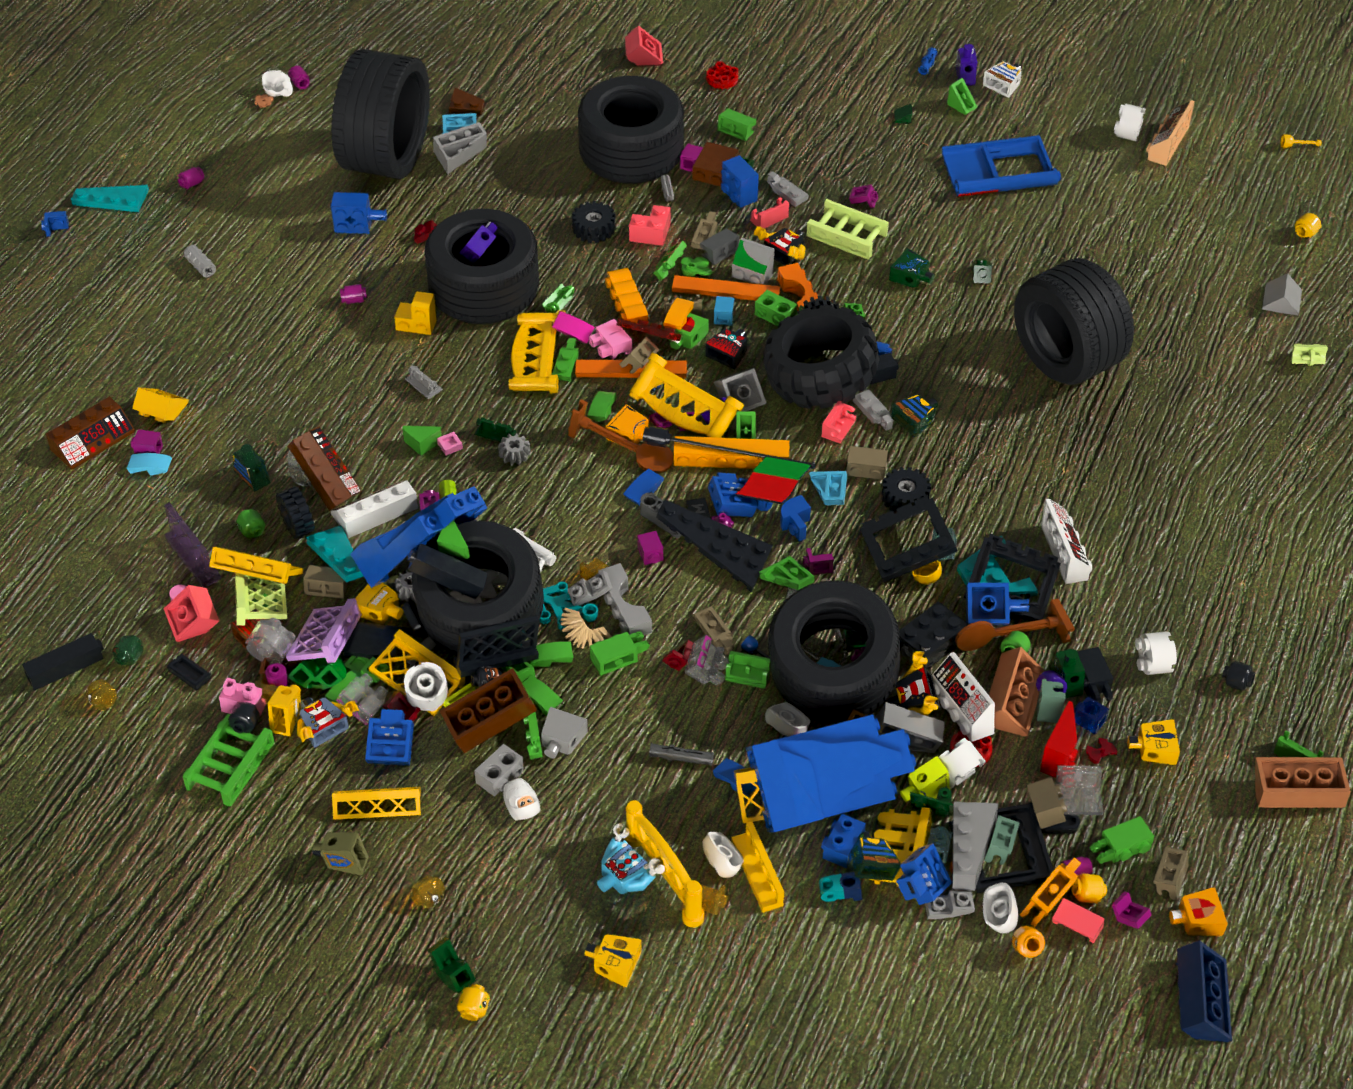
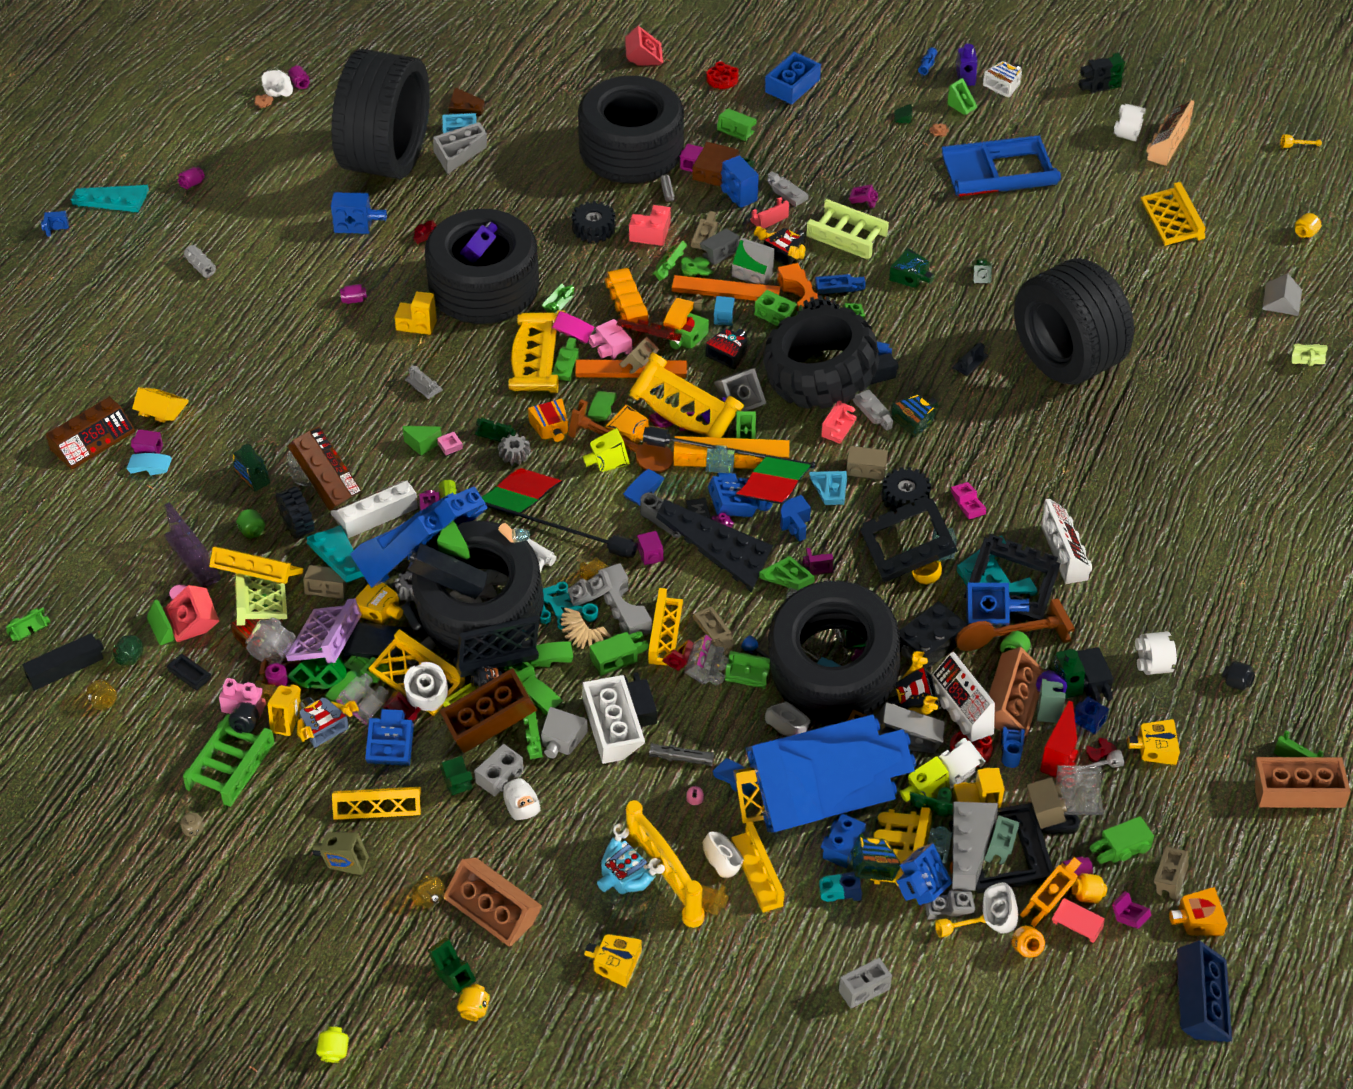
none -> bright green hinge [6,607,50,641]
none -> bright green slope [147,600,175,645]
none -> dark tan piece [180,812,204,837]
none -> neon yellow head [316,1026,349,1063]
none -> dark green brick [439,756,473,795]
none -> nougat slope [443,858,542,947]
none -> flag [482,468,638,558]
none -> arm [498,523,530,543]
none -> light orange torso [528,398,568,442]
none -> neon yellow torso [582,428,630,472]
none -> white slope [582,675,645,764]
none -> black hinge [624,672,657,727]
none -> yellow fence [648,588,683,666]
none -> bright pink hinge [686,786,704,805]
none -> clear light blue brick [706,445,735,473]
none -> blue brick [765,52,821,104]
none -> blue hinge [815,274,865,294]
none -> light grey brick [839,958,892,1009]
none -> nougat plant [929,124,949,137]
none -> yellow hinge [935,914,986,938]
none -> dark pink slope [951,482,986,519]
none -> black hinge [952,343,988,376]
none -> yellow brick [952,768,1004,808]
none -> blue piece [1001,727,1025,768]
none -> light grey hinge [1073,749,1124,774]
none -> black hips [1078,52,1125,94]
none -> yellow fence [1141,181,1205,246]

